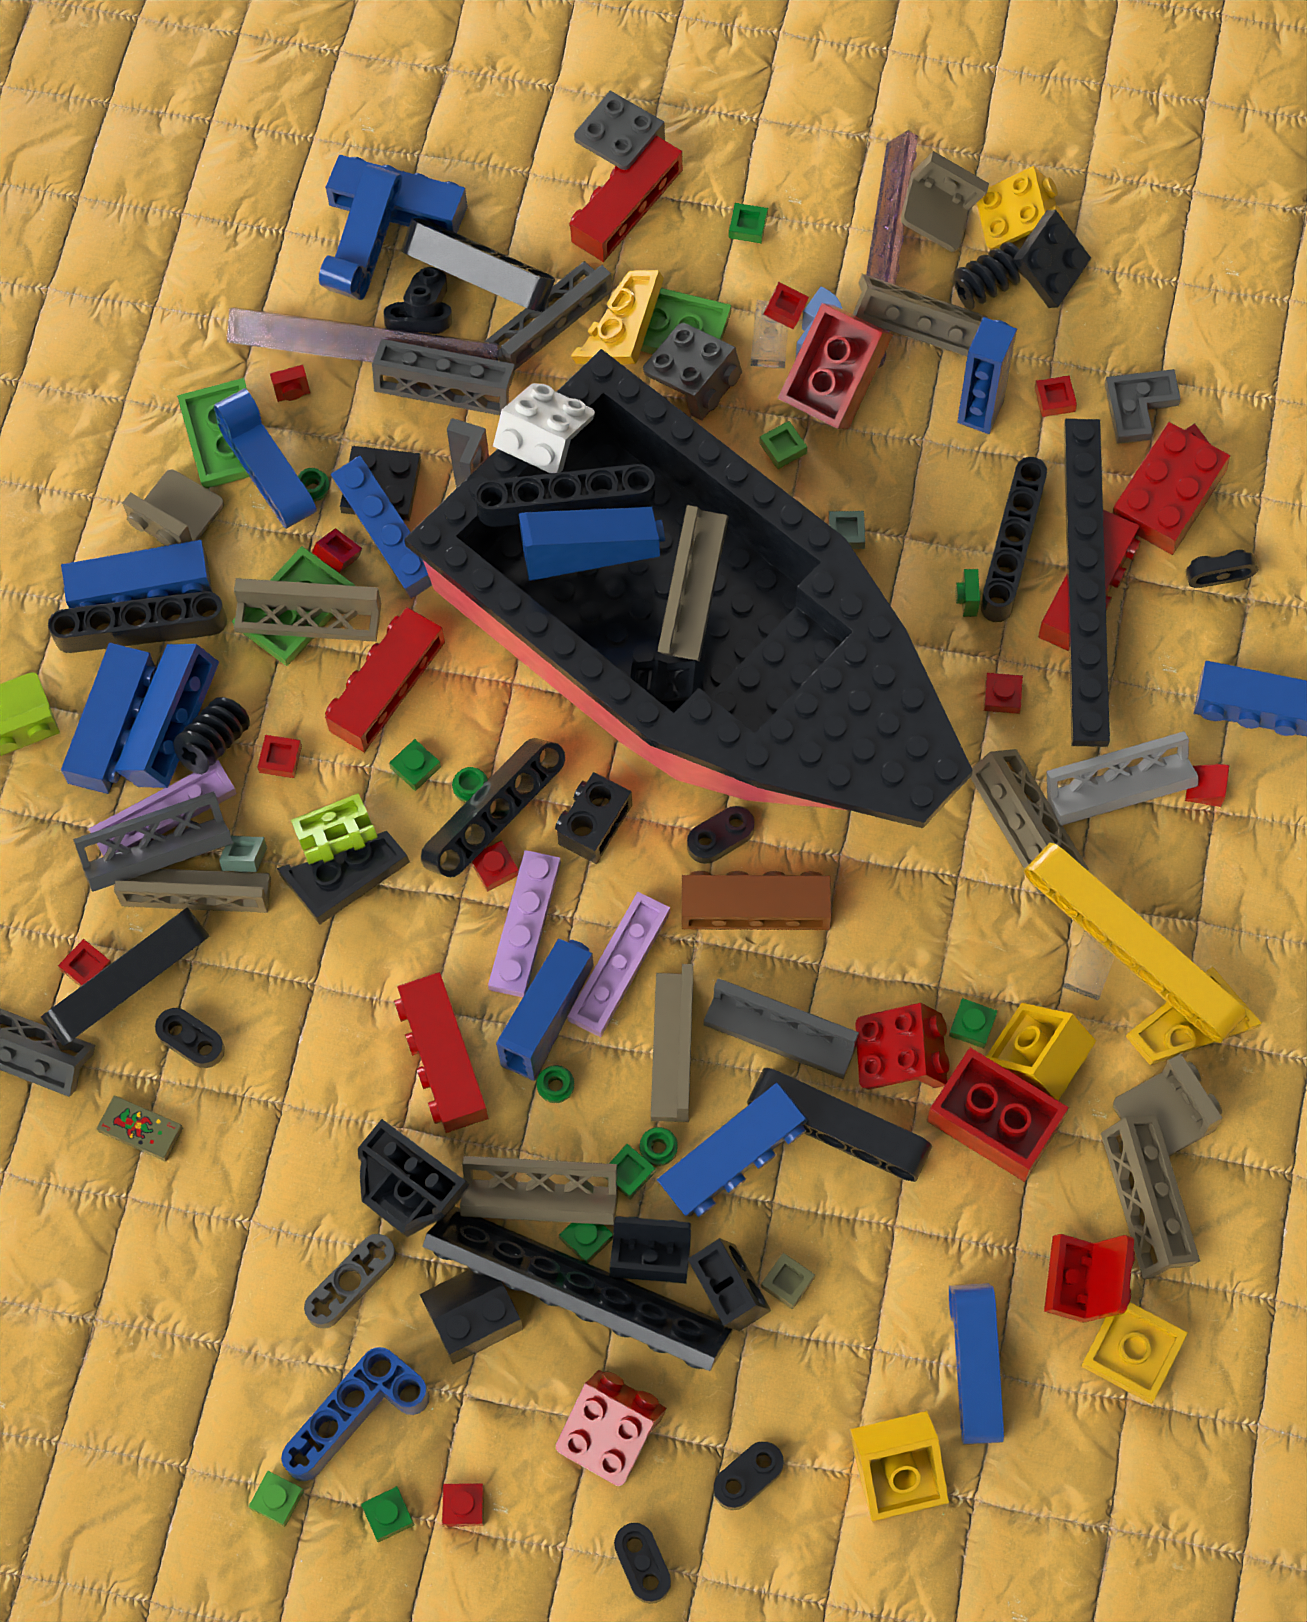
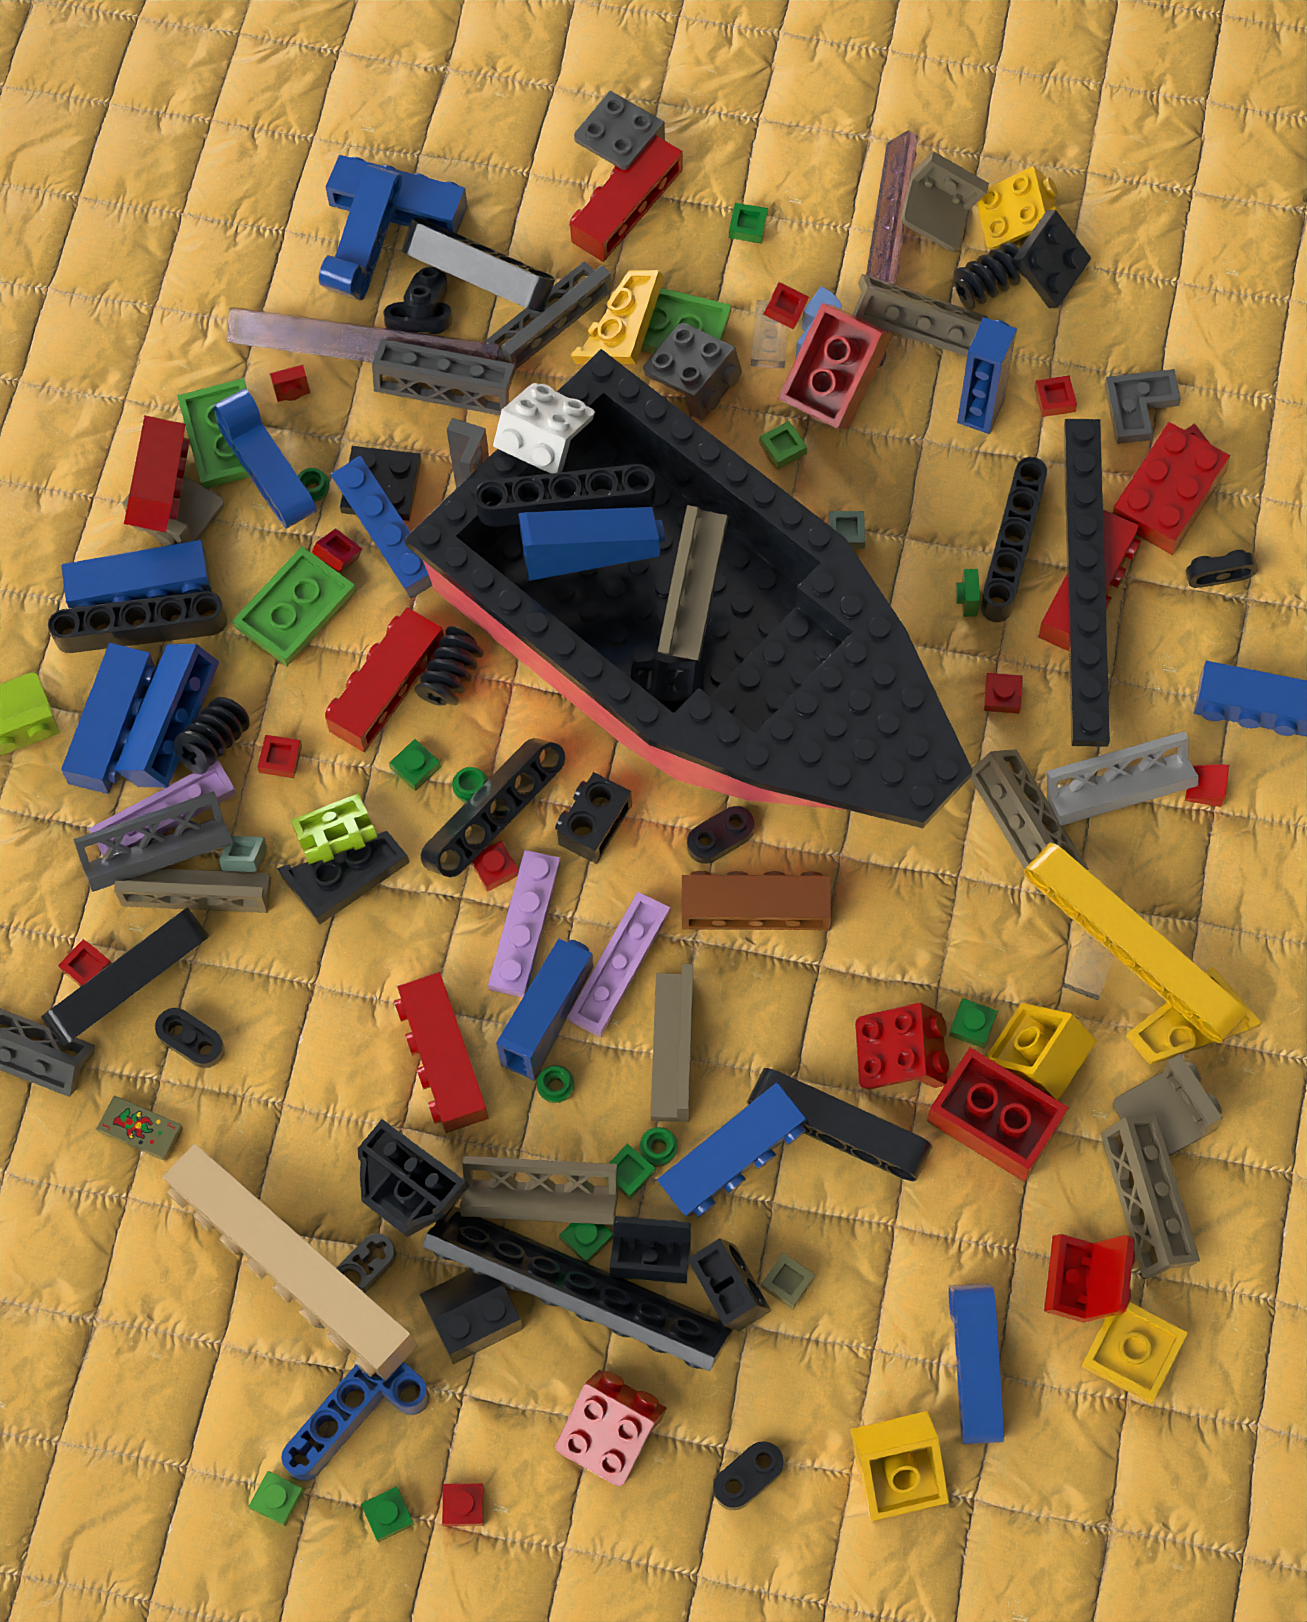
dark tan fence [234,578,382,642] -> none
black plate [614,1523,671,1604] -> none
dark grey fence [704,978,859,1079] -> none
none -> red brick [124,415,190,533]
none -> tan brick [162,1143,418,1381]
none -> black piece [415,626,484,706]

